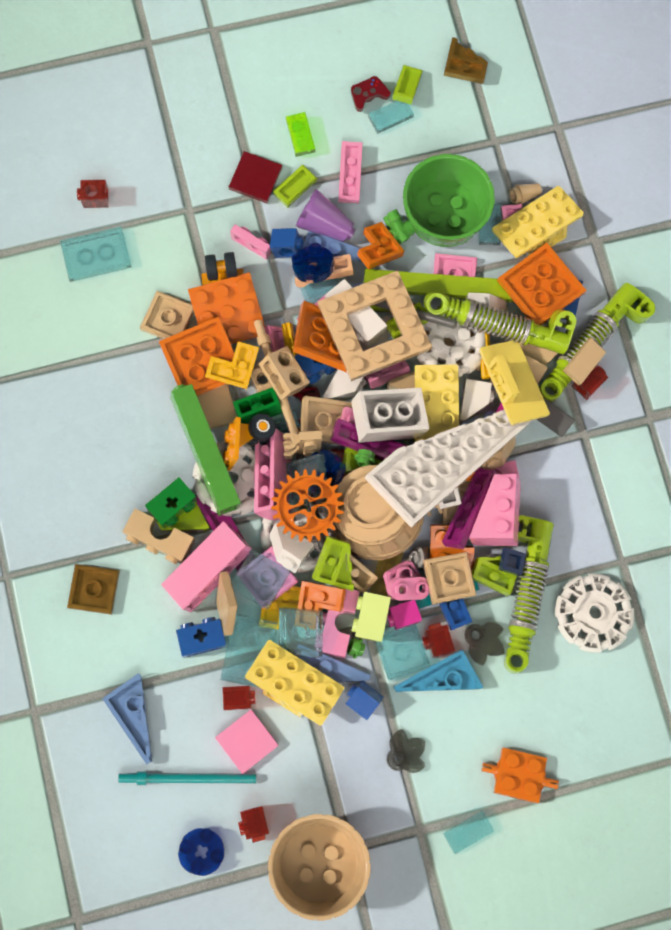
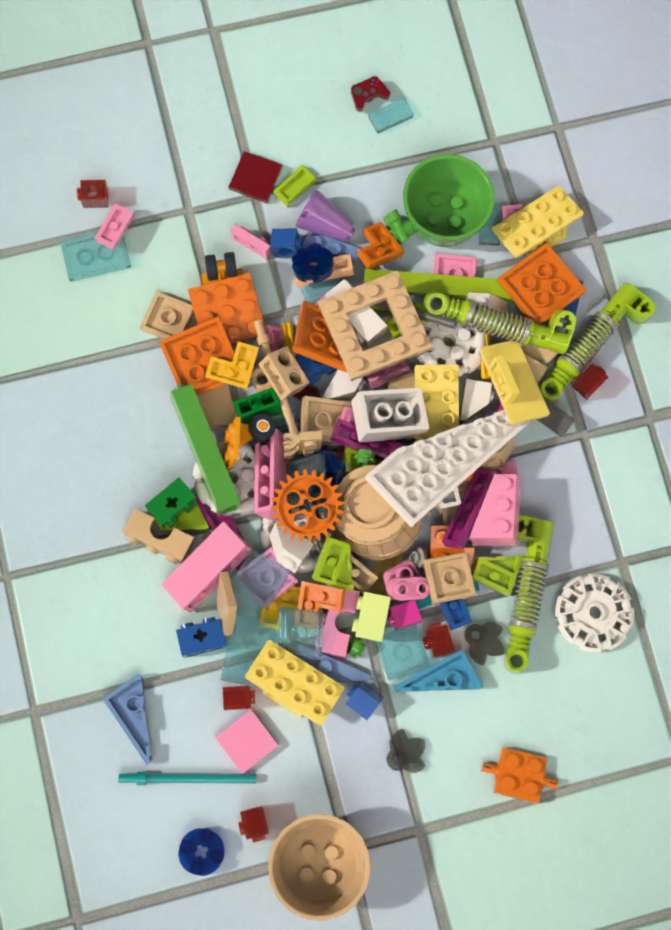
pearl gold tile [67,564,120,615] -> none
clear neon green plate [285,112,315,157] -> none
bright pink plate [338,141,362,204] -> none
lime tile [392,65,423,105] -> none
clear light blue tile [443,811,494,854] -> none
pearl gold wing [444,37,488,84] -> none
dark blue plate [498,548,526,576] -> none
tan cone [509,183,542,204] -> none
tan tile [563,338,606,385] -> none
none -> bright pink plate [95,203,135,250]

